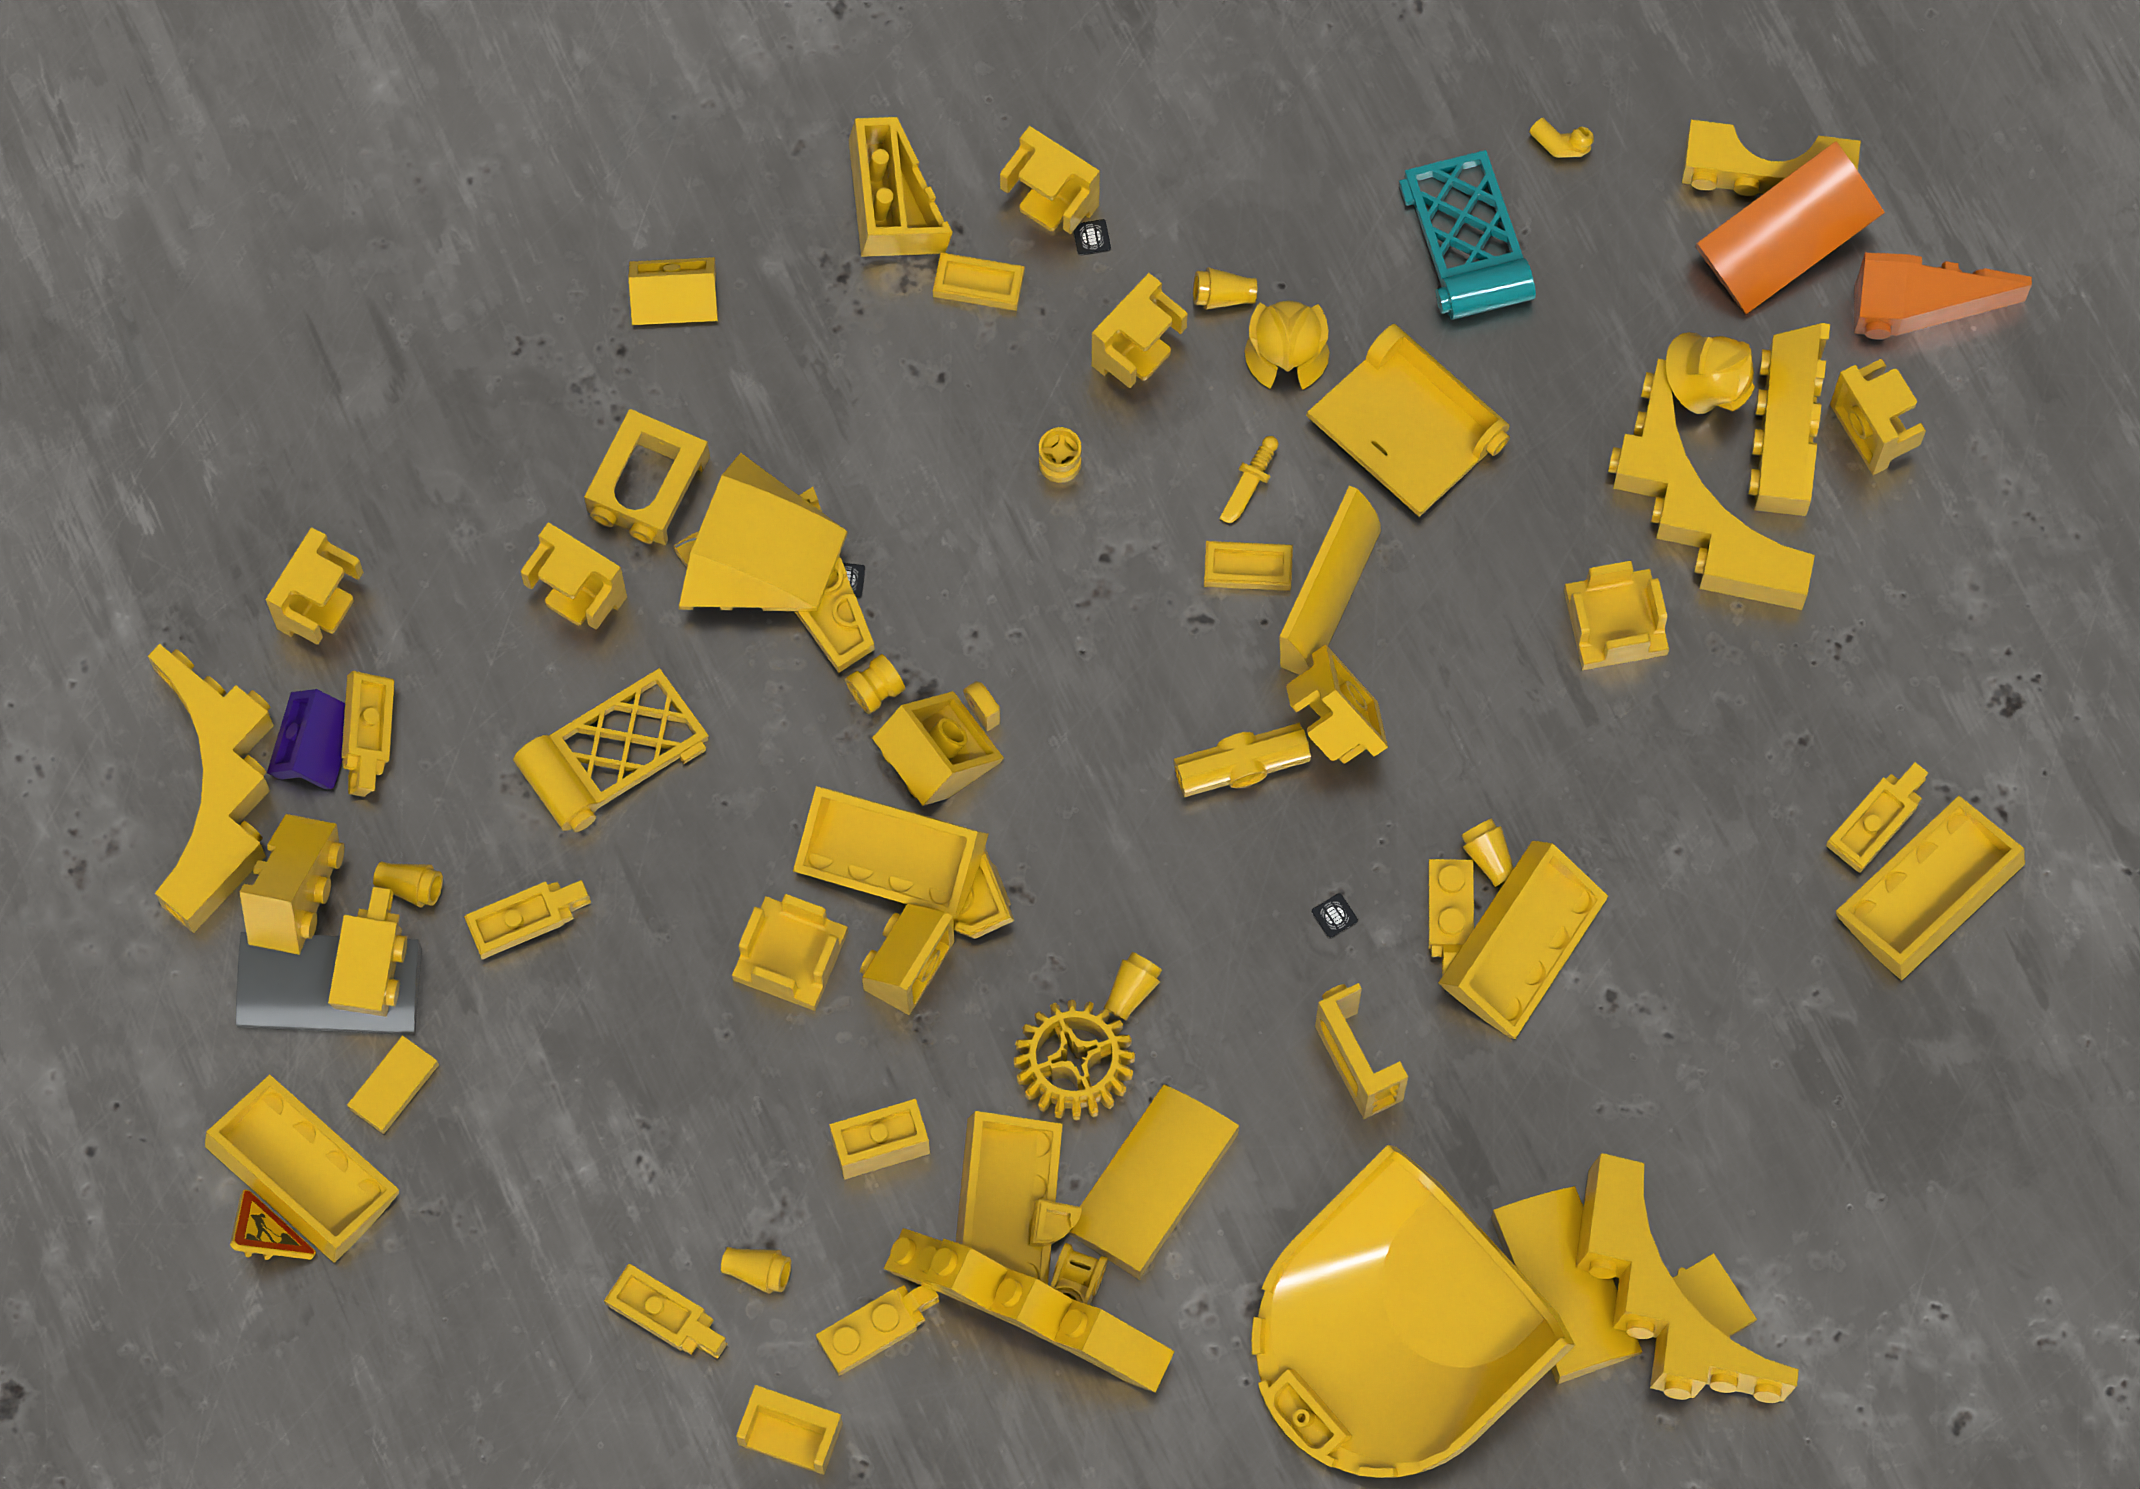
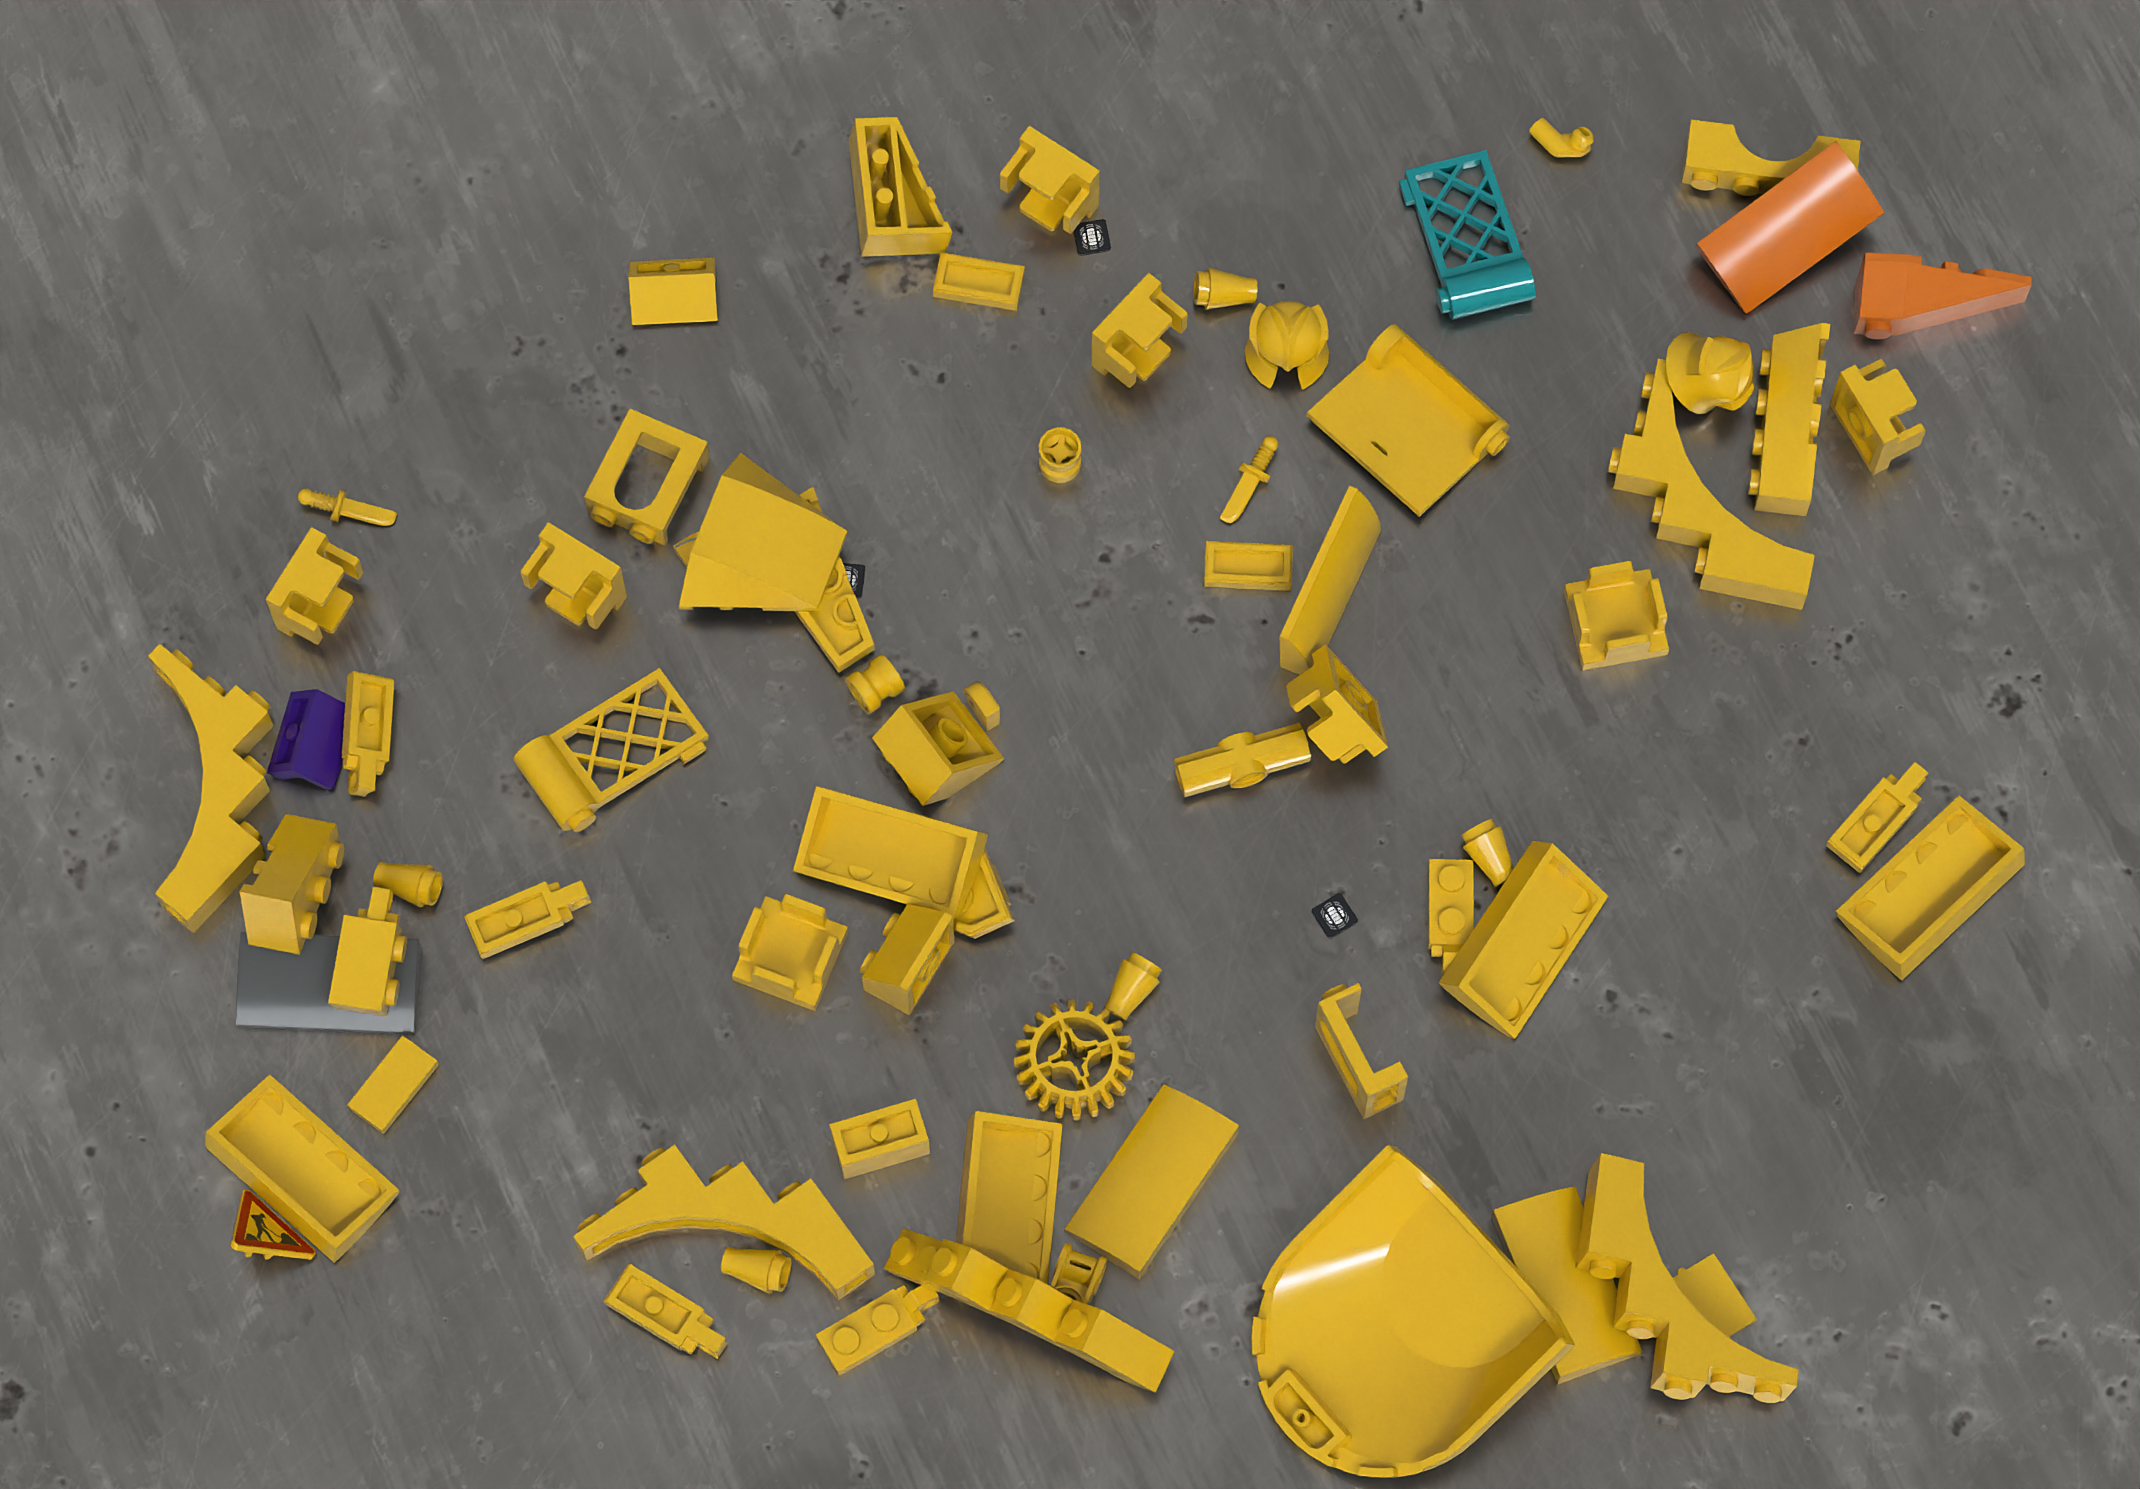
yellow panel [736,1385,843,1475] -> none
yellow tile [1029,1199,1082,1247] -> none
none -> yellow piece [297,488,397,526]
none -> yellow arch [573,1144,875,1300]

